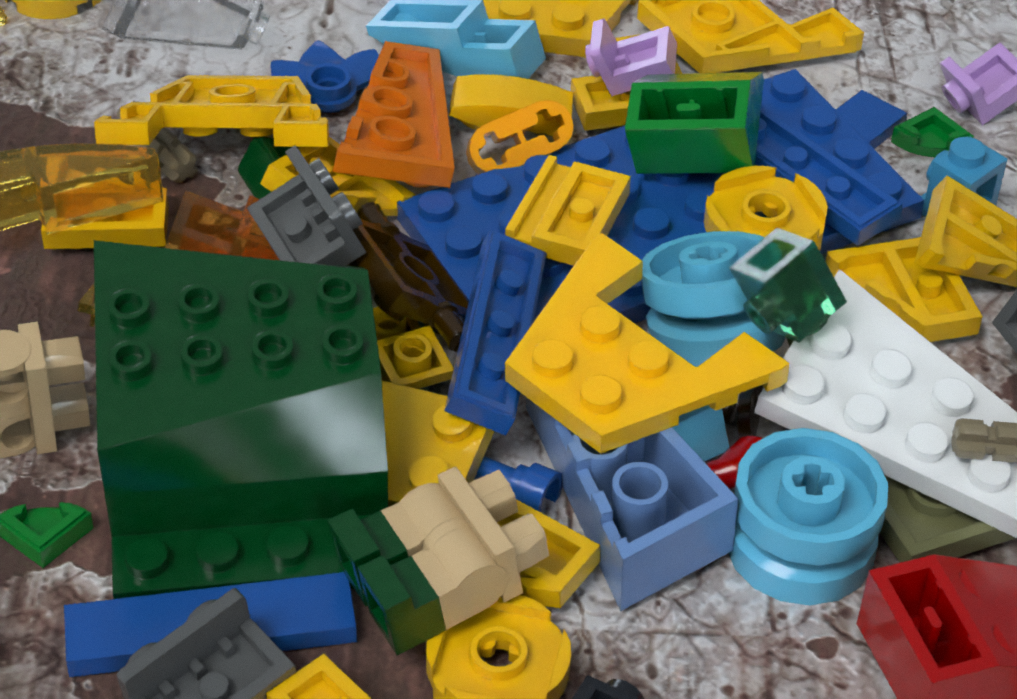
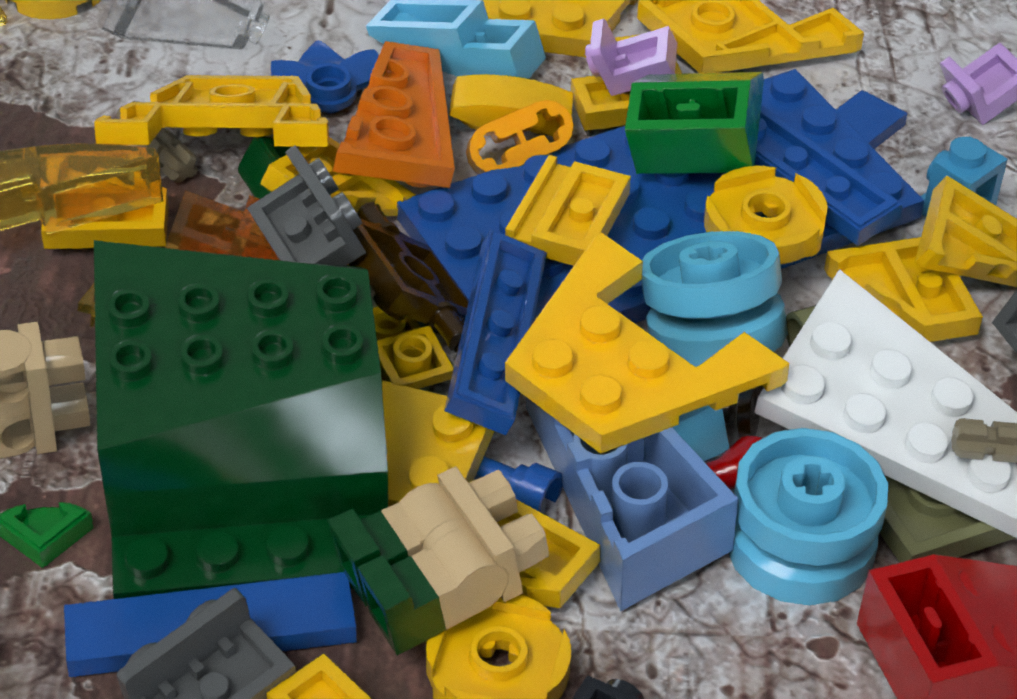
clear green brick [729,228,847,343] -> none
green tile [891,107,974,157] -> none

